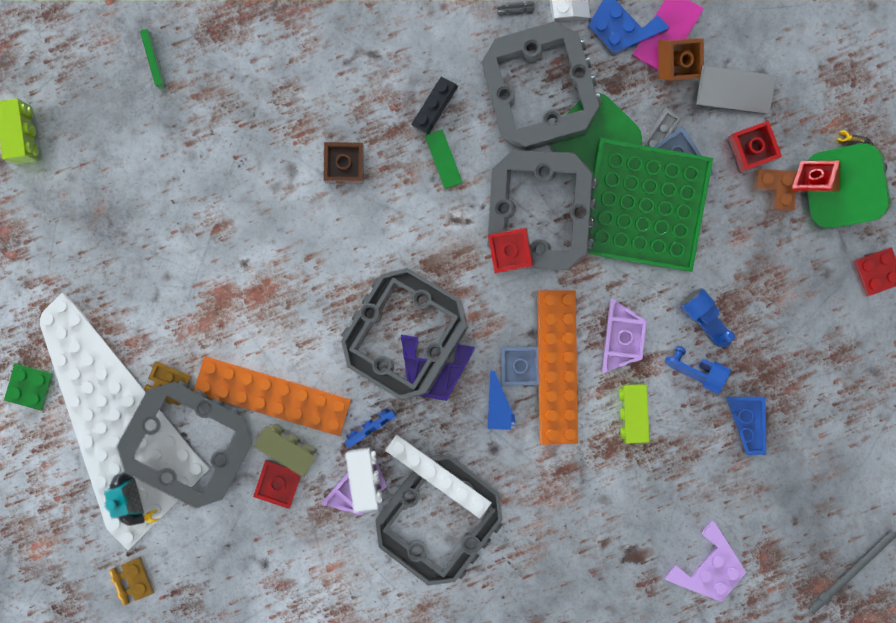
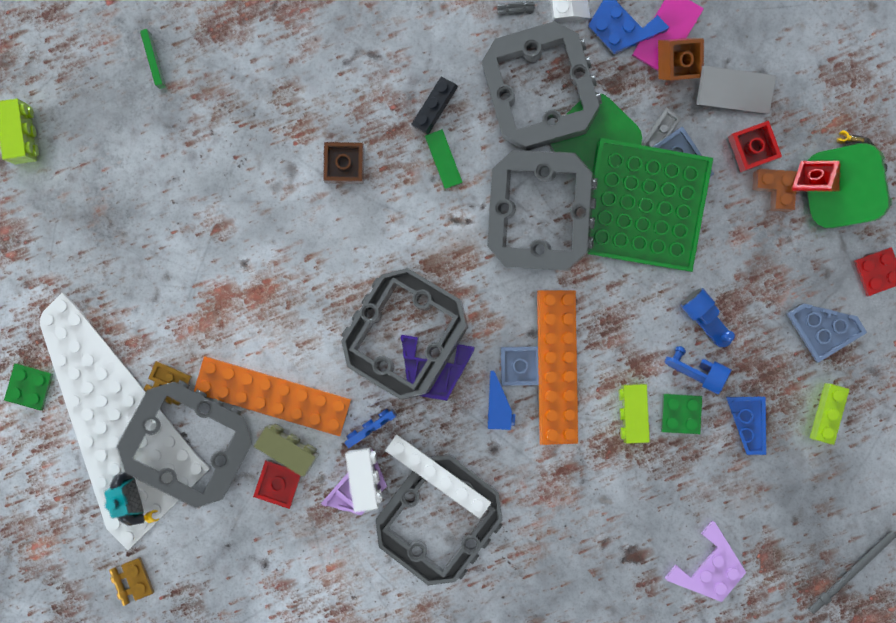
red plate [488,228,534,273] -> none
lavender wing [601,299,647,372] -> none
none -> green plate [661,394,702,434]
none -> sand blue plate [786,303,867,363]
none -> lime brick [809,383,850,445]

